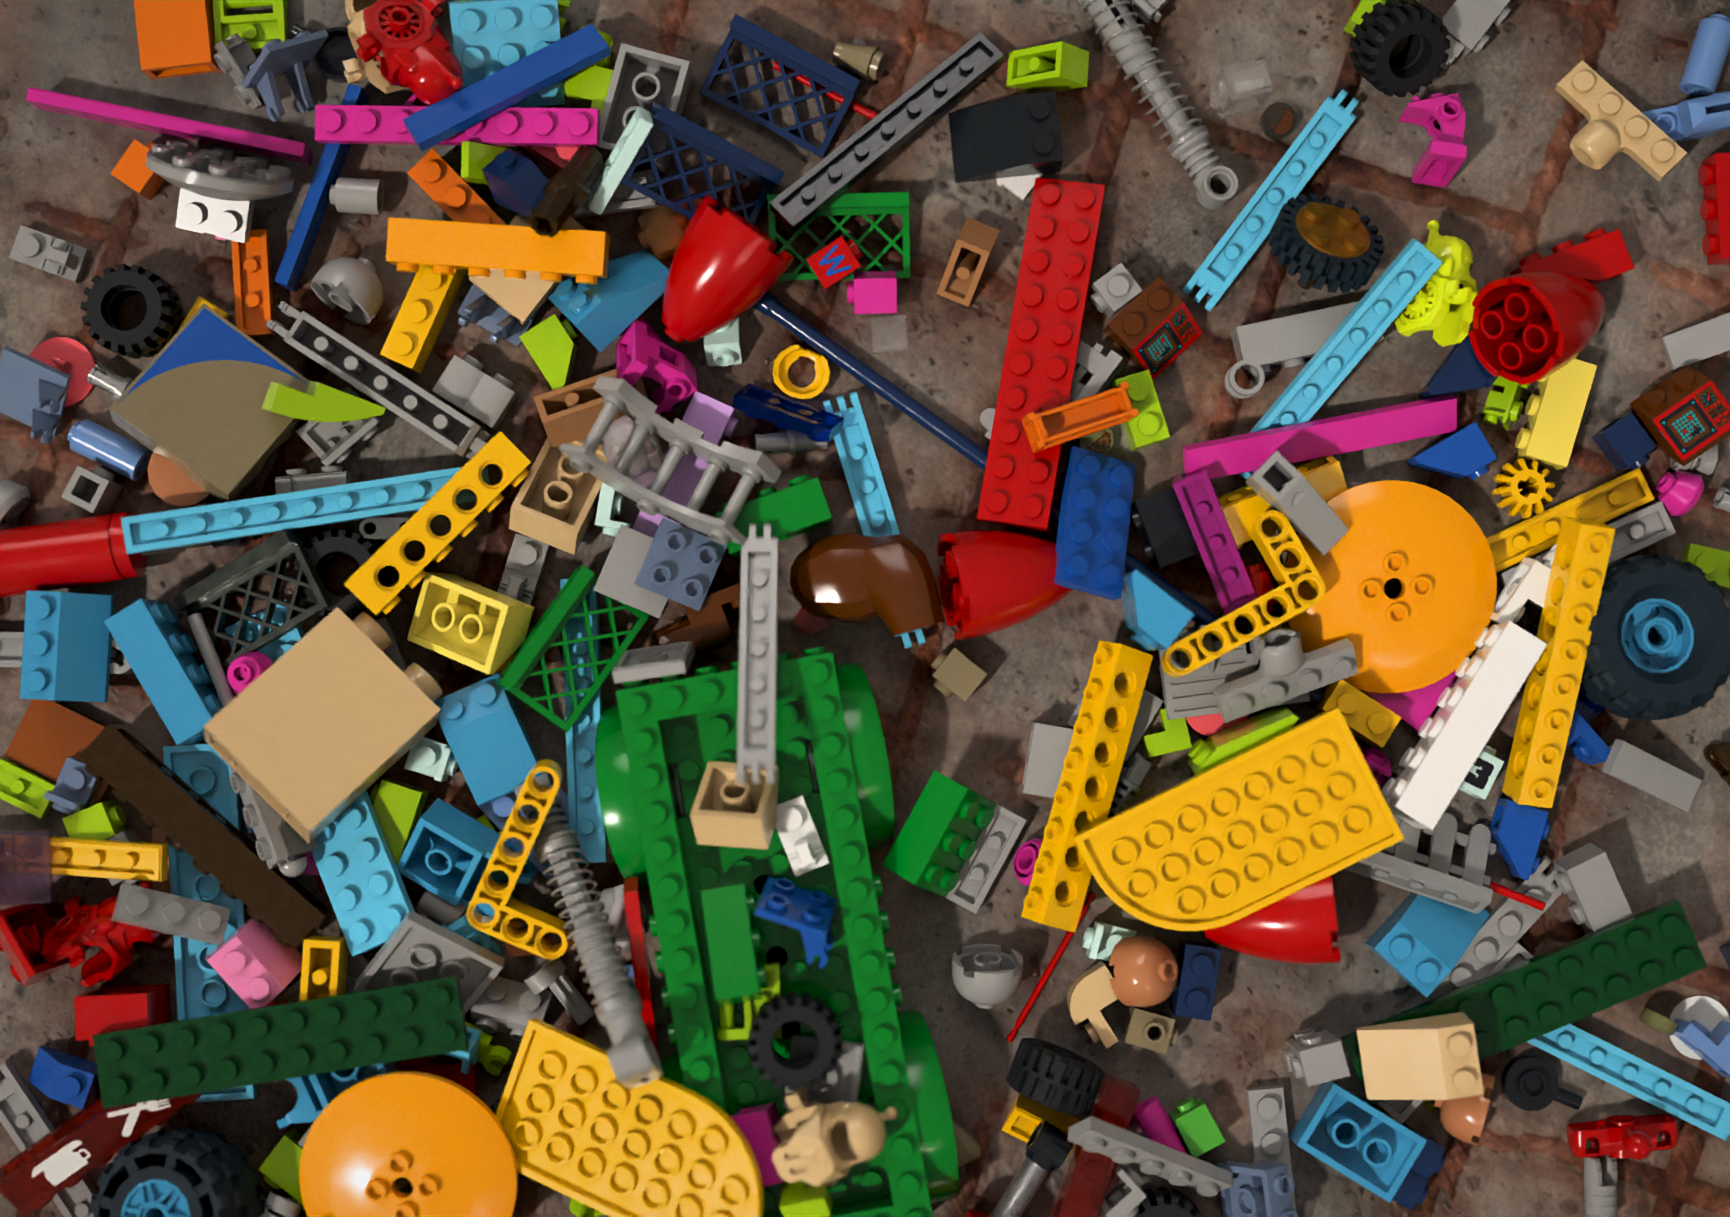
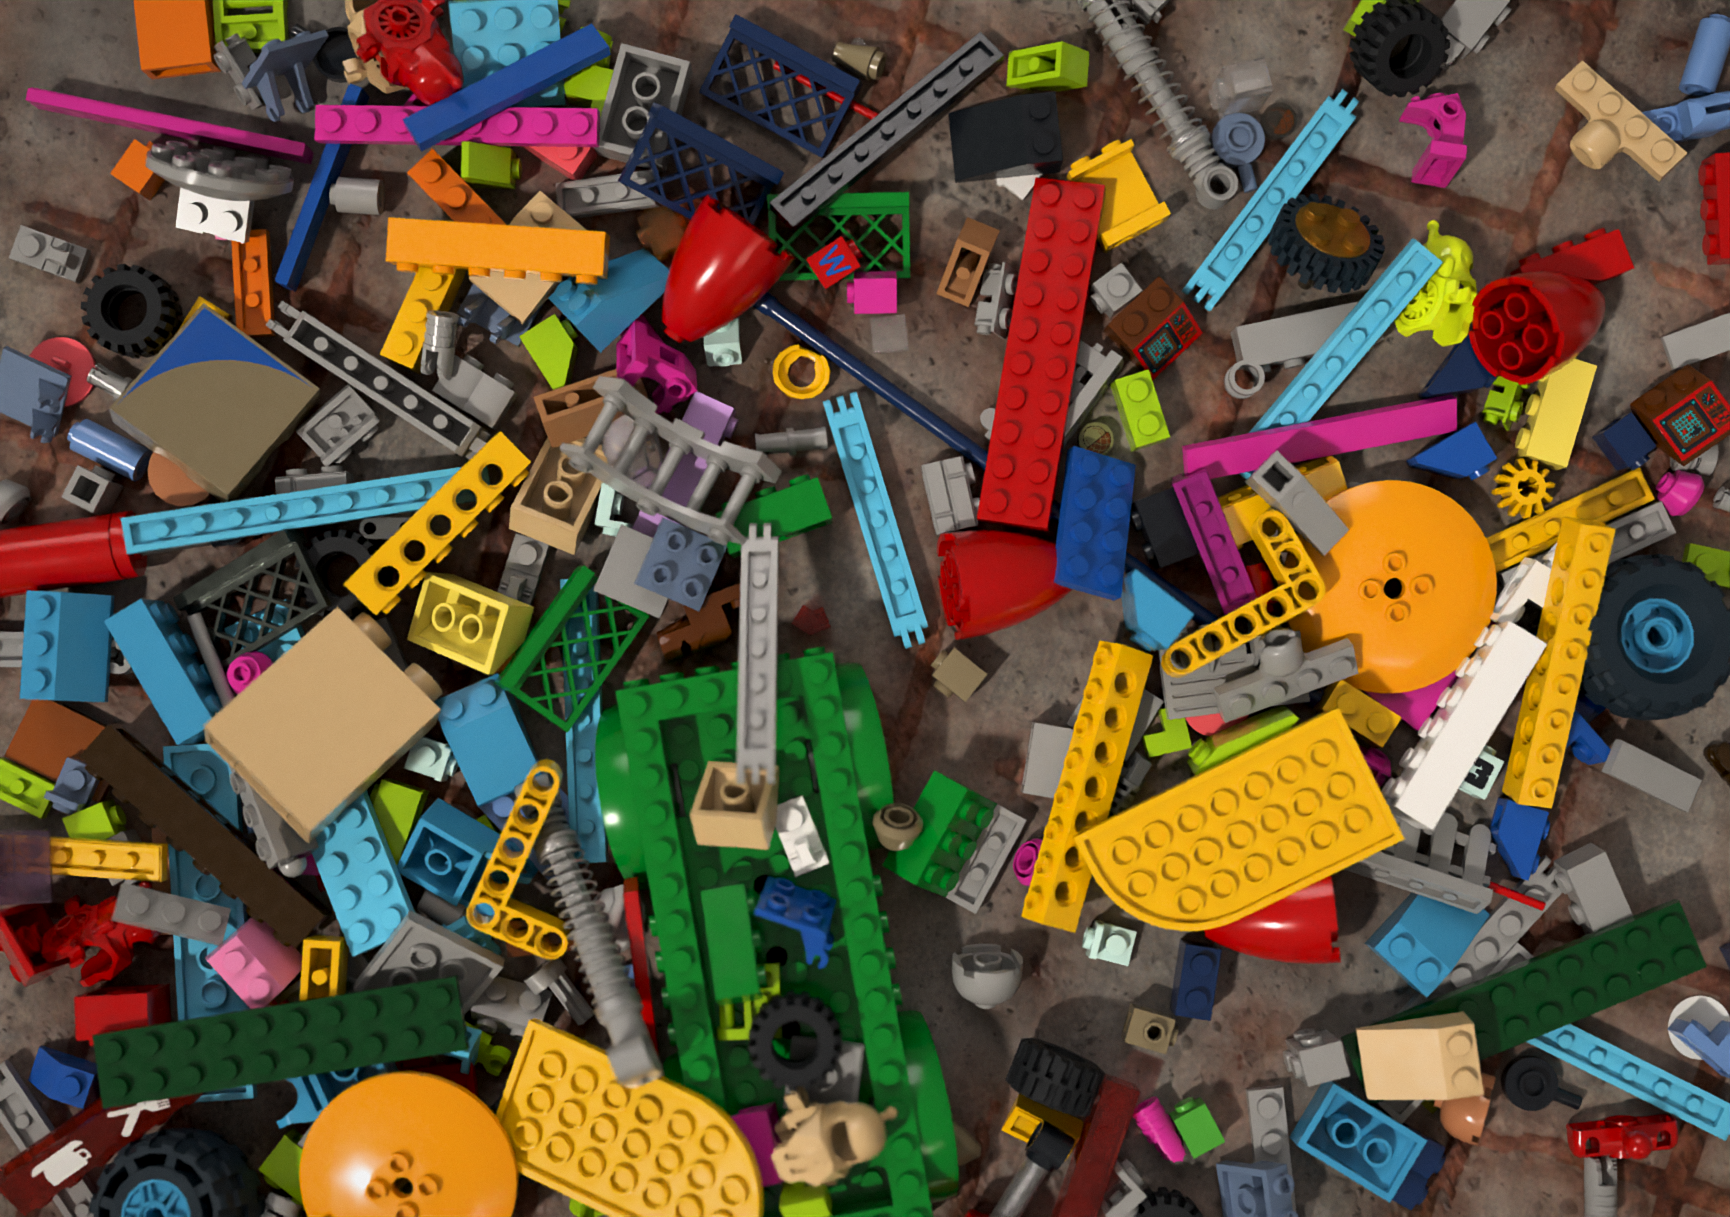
lime slope [261,381,386,422] -> none
light grey cylinder [311,257,384,325] -> none
dark blue slope [482,148,549,219] -> none
dark brown piece [528,145,605,238] -> none
light aqua tile [587,107,653,215] -> none
light grey tile [612,640,696,684] -> none
clear blue plate [732,383,844,443] -> none
reddish brown piece [790,532,945,636] -> none
red piece [1006,892,1096,1043] -> none
orange container [1021,381,1139,453] -> none
tan brick [1067,960,1118,1049] -> none
light grey plate [1068,1116,1233,1197] -> none
nougat cylinder [1109,935,1178,1008] -> none
olive tile [1639,1007,1679,1036] -> none
none -> light grey hinge [420,310,459,380]
none -> dark tan cone [873,804,923,851]
none -> light grey brick [921,456,980,536]
none -> light grey hinge [974,262,1018,339]
none -> yellow panel [1066,139,1171,253]
none -> sand blue piece [1210,113,1265,193]

